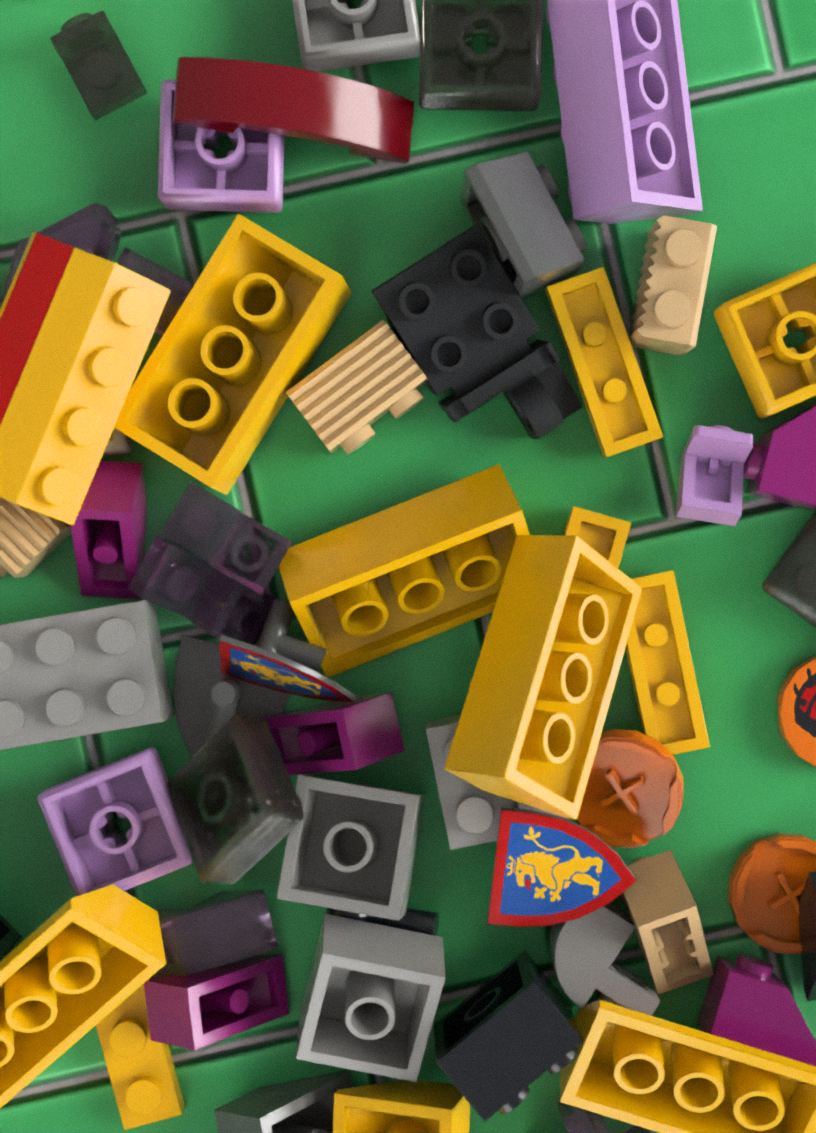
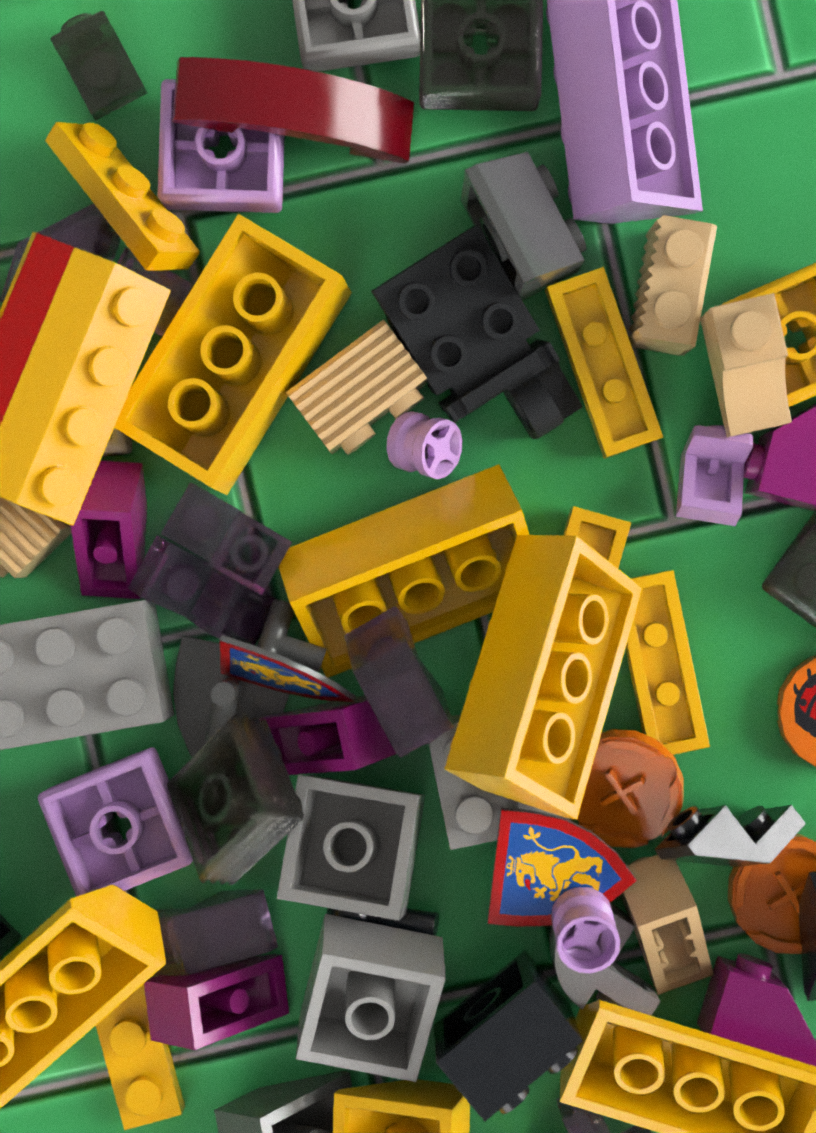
none -> yellow plate [45,122,200,271]
none -> slope [344,606,454,758]
none -> lavender wheel [386,411,463,479]
none -> lavender wheel [551,887,621,974]
none -> slope [654,805,806,867]
none -> tan arch [700,293,792,438]

